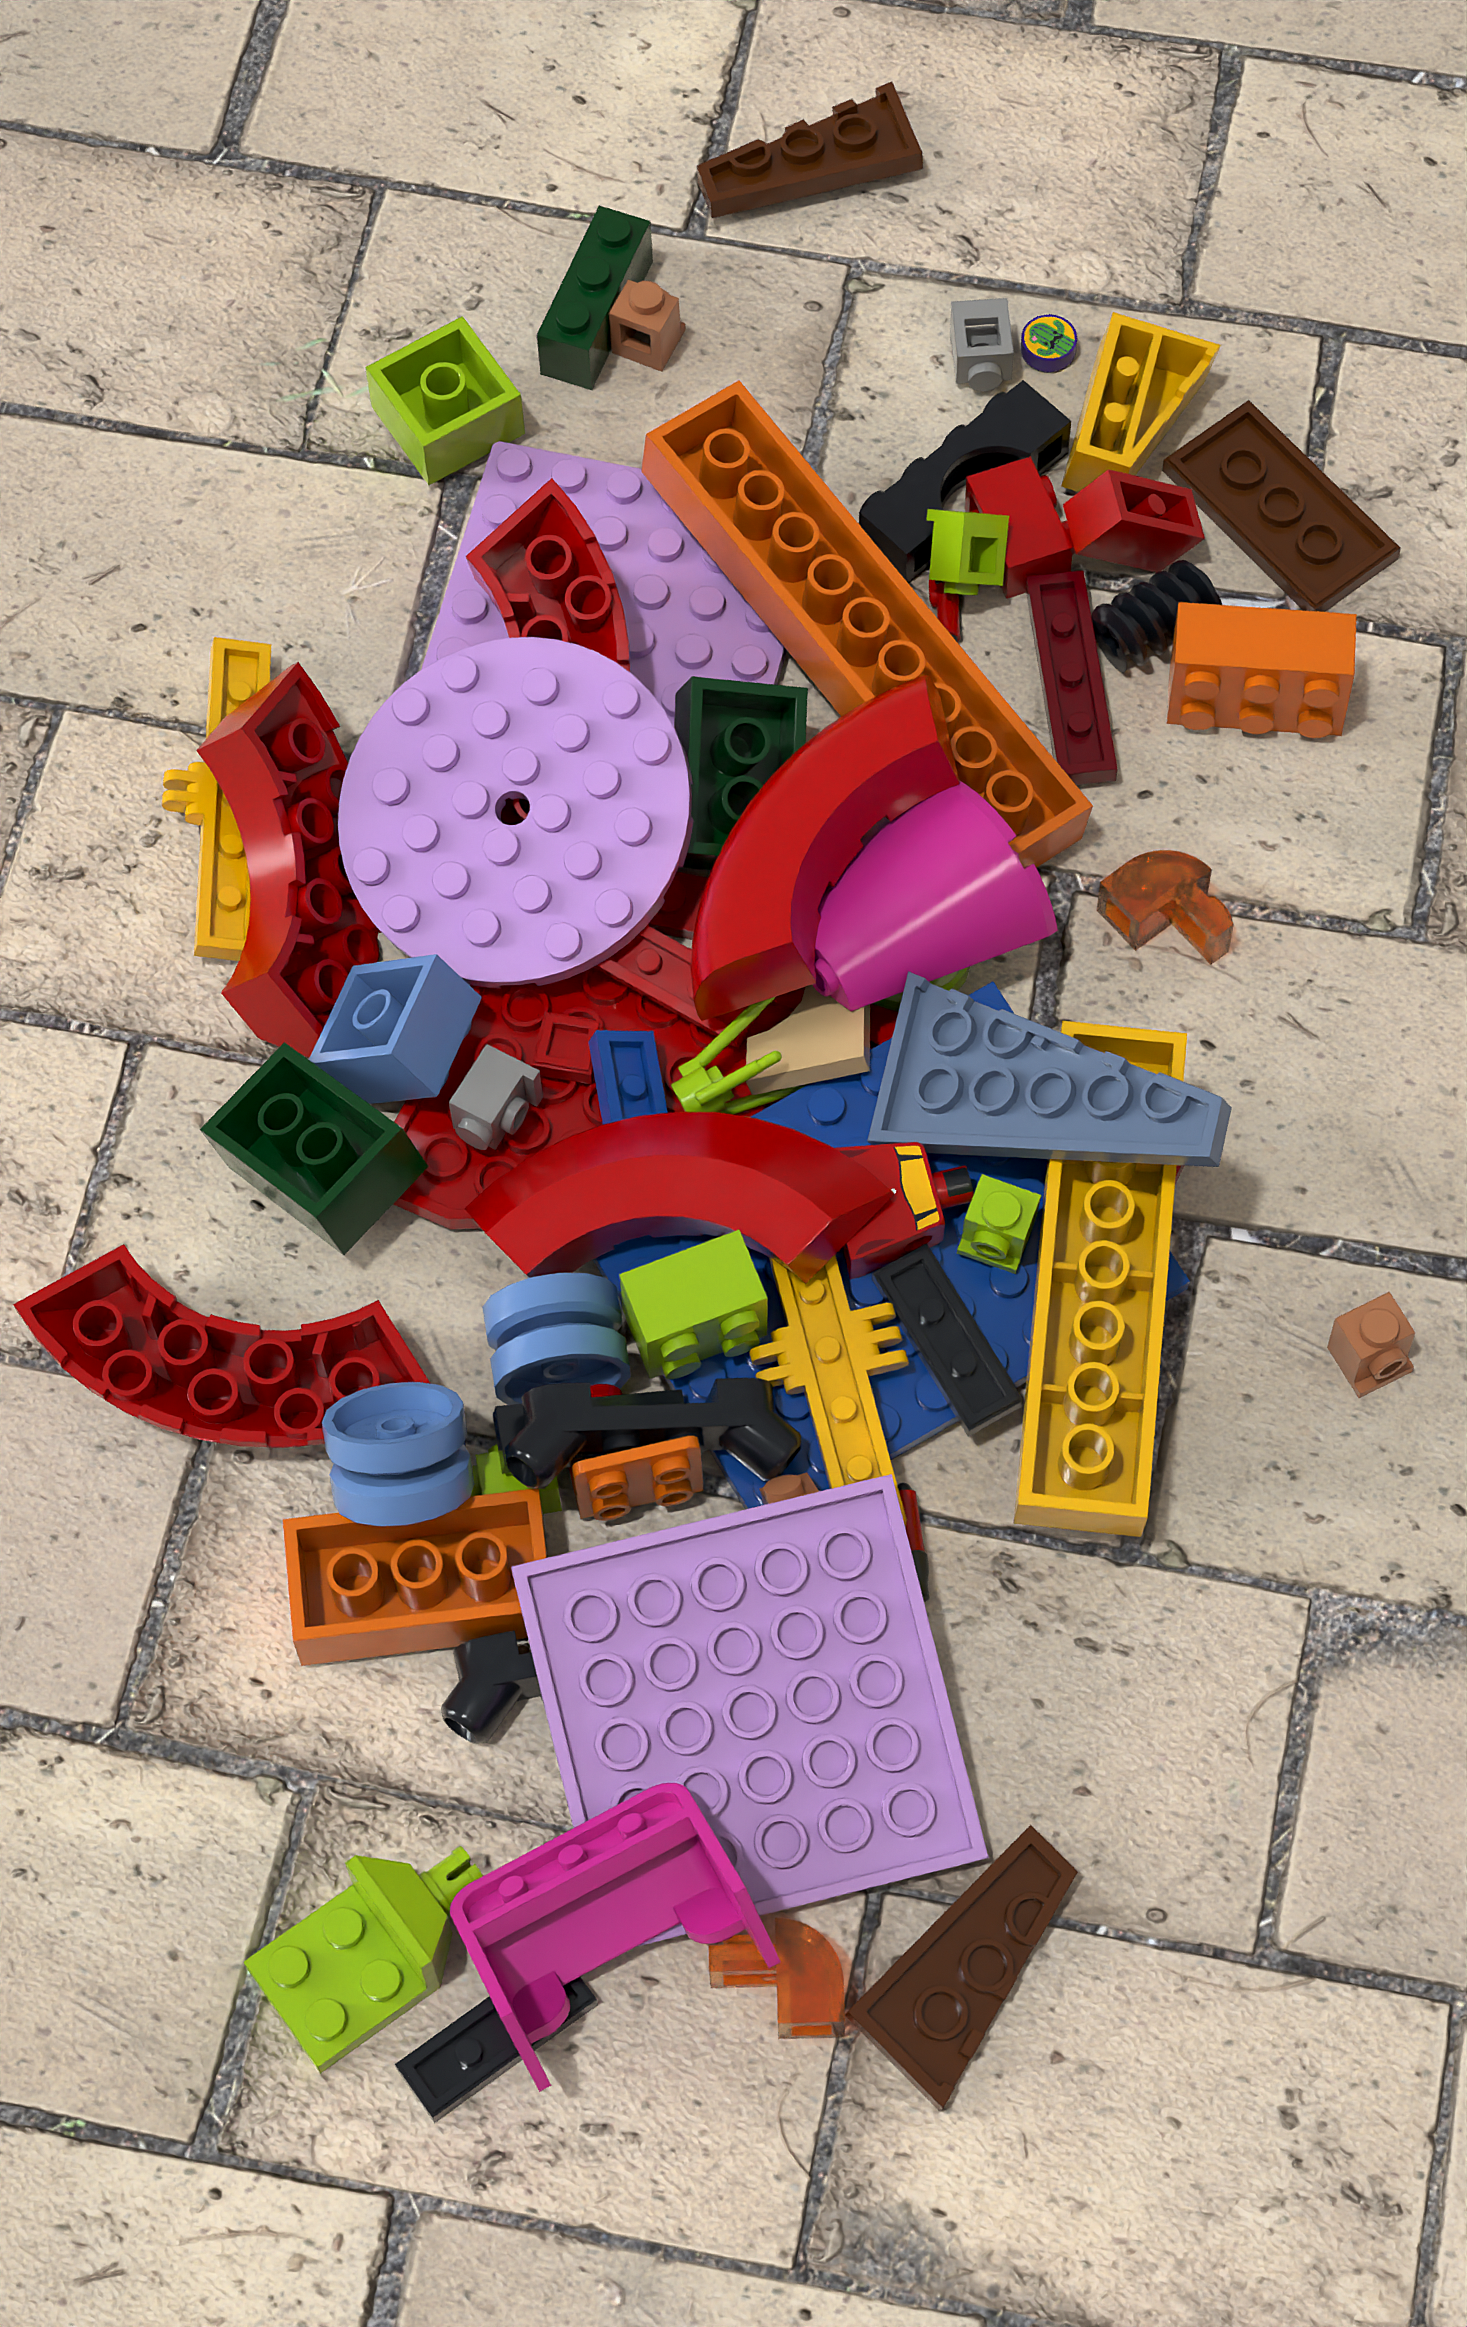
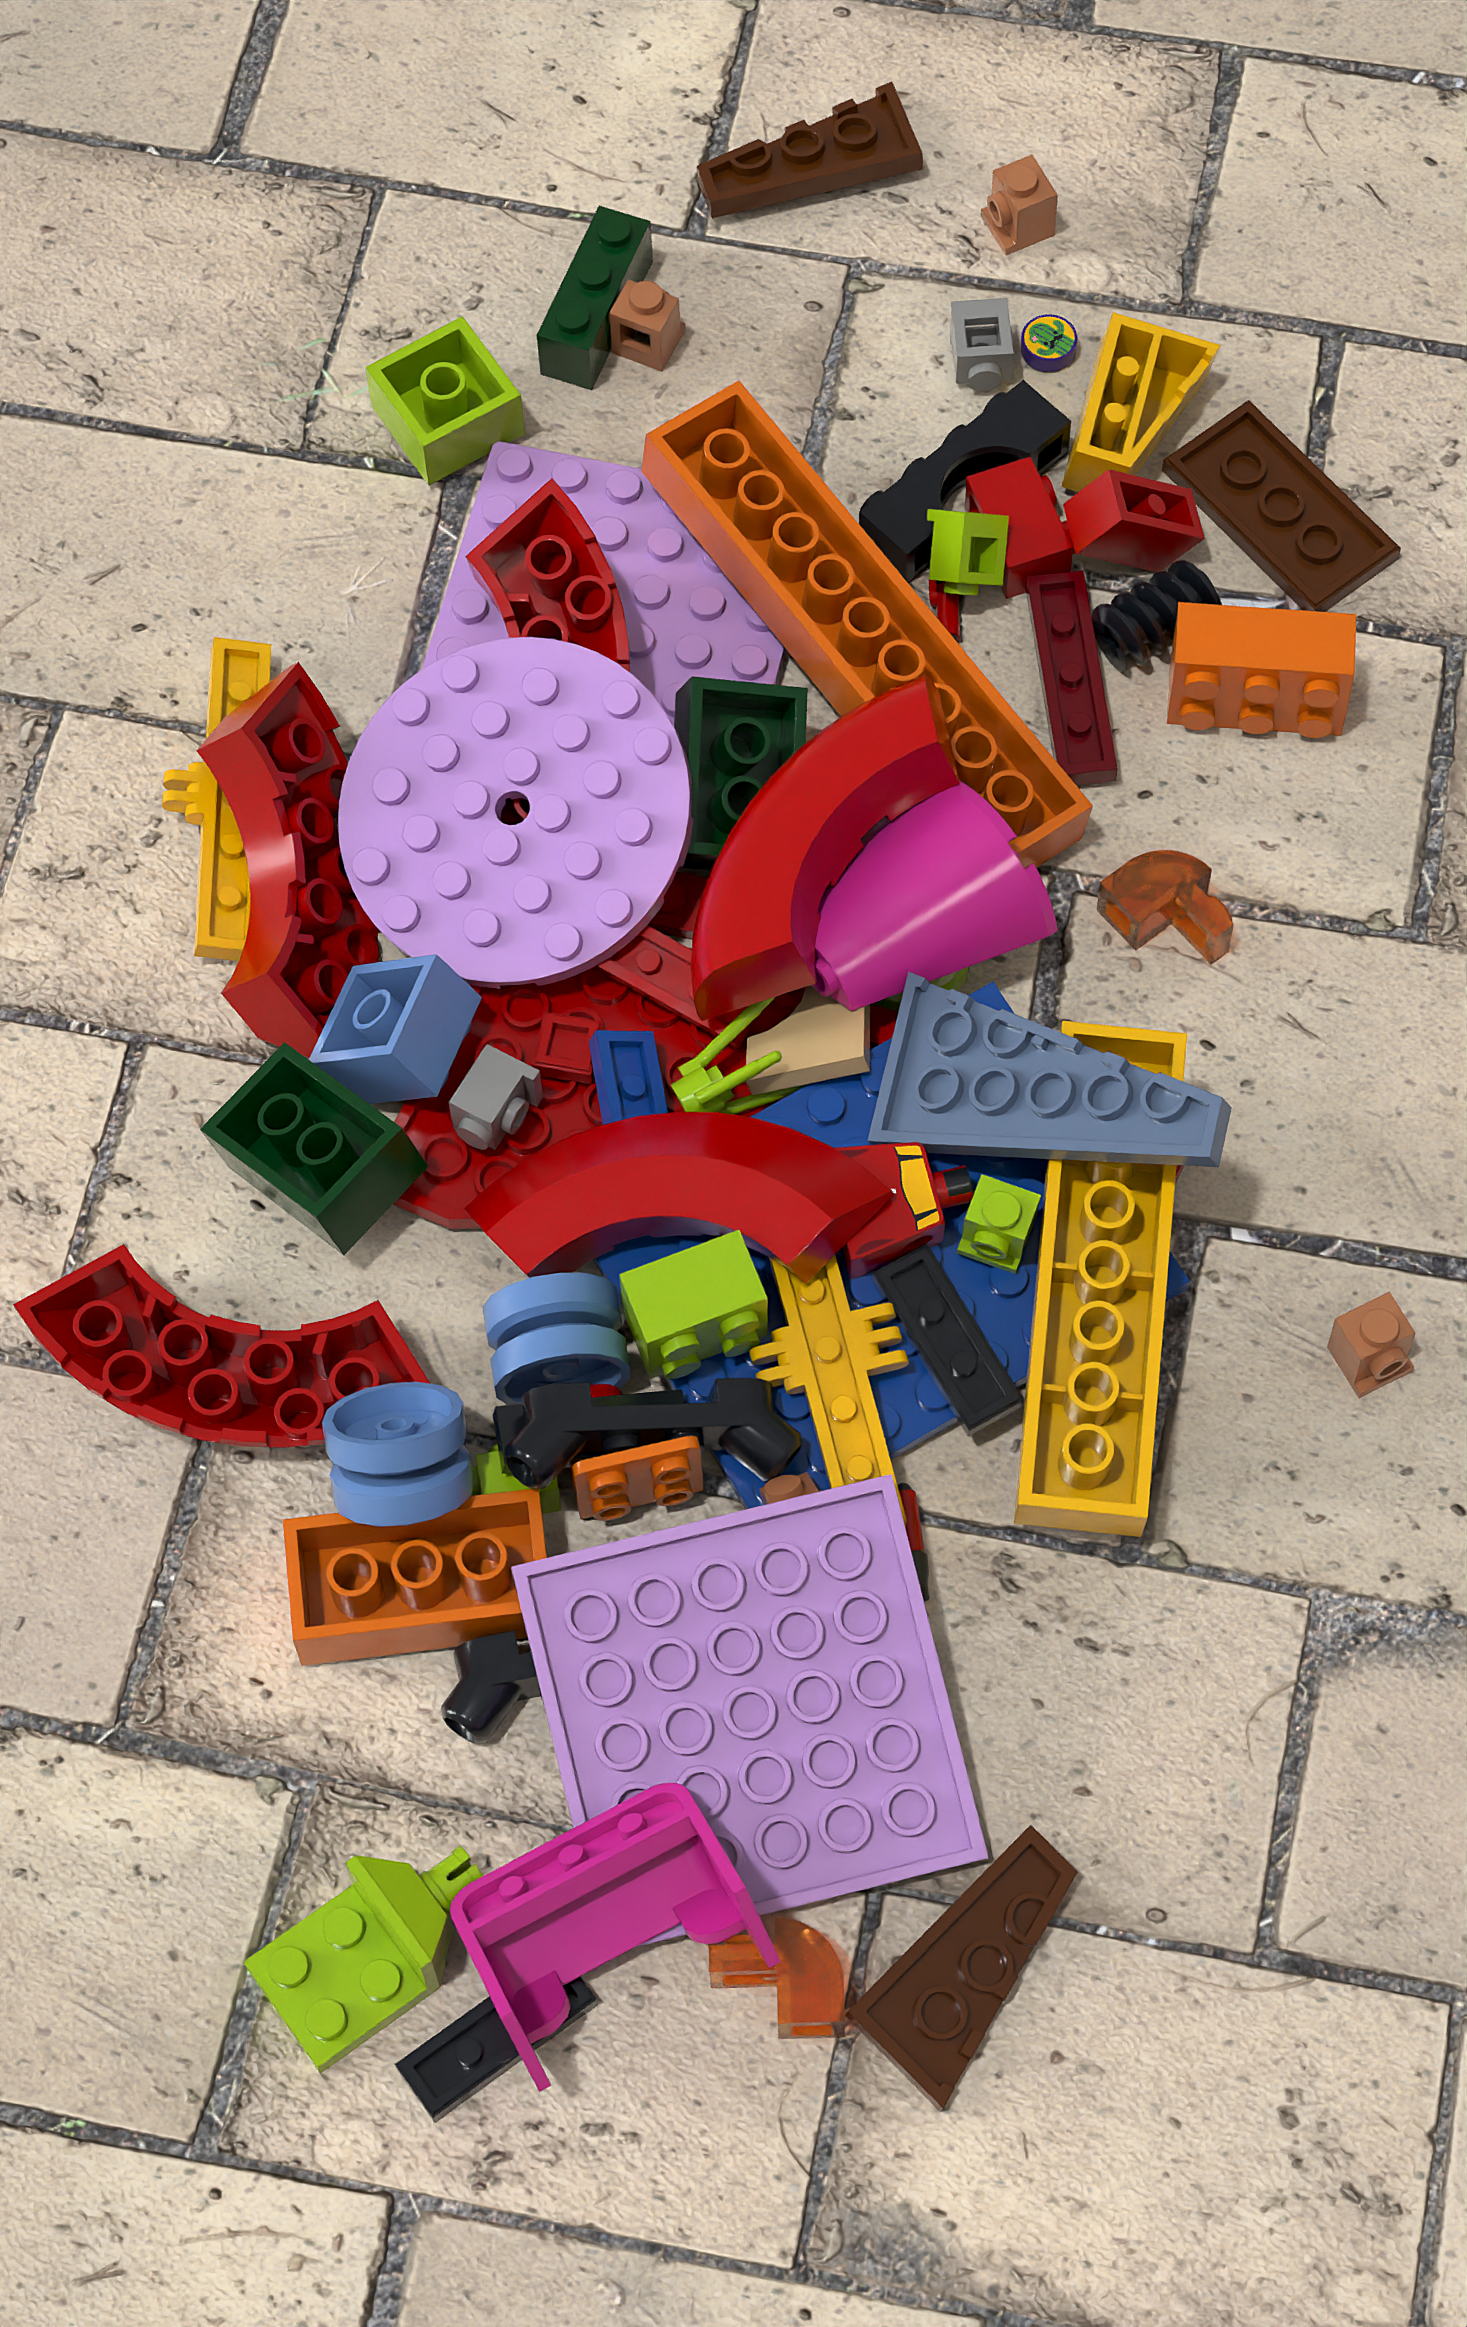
none -> nougat brick [981,154,1058,256]

